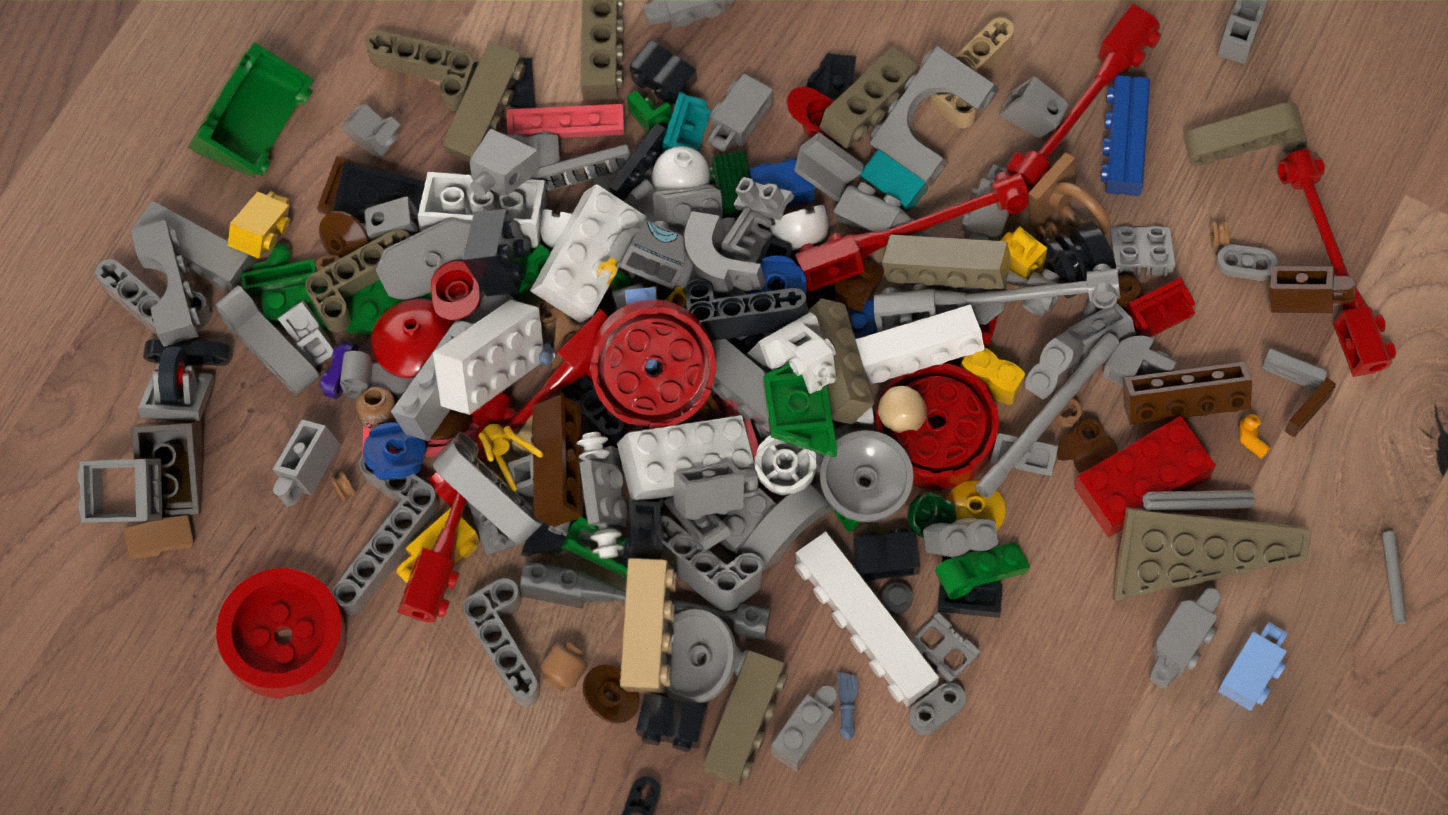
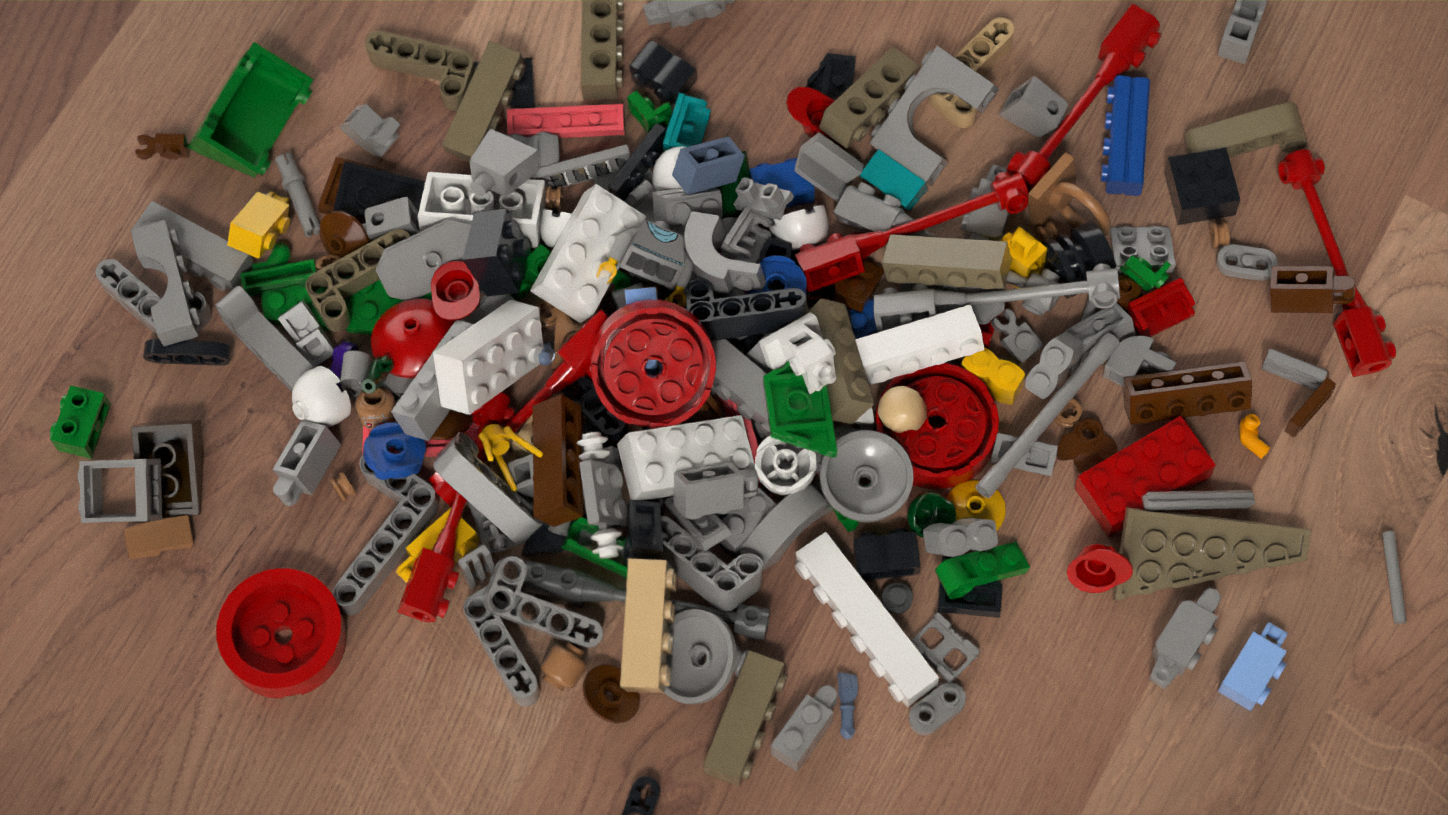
light grey plate [138,347,214,421] -> none
black brick [636,694,708,752] -> none
light grey brick [708,73,774,153] -> none
none -> green brick [50,385,111,459]
none -> reddish brown plate [135,133,190,160]
none -> light grey pin [275,153,320,237]
none -> white cylinder [292,366,351,427]
none -> dark green arm [361,355,394,394]
none -> light grey tile [458,545,495,589]
none -> light grey beam [483,556,603,648]
none -> medium nougat bush [545,186,563,212]
none -> sand blue brick [672,136,745,195]
none -> light grey plate [991,308,1044,365]
none -> red piece [1067,544,1134,593]
none -> green bracket [1119,255,1171,292]
none -> black brick [1164,147,1240,225]

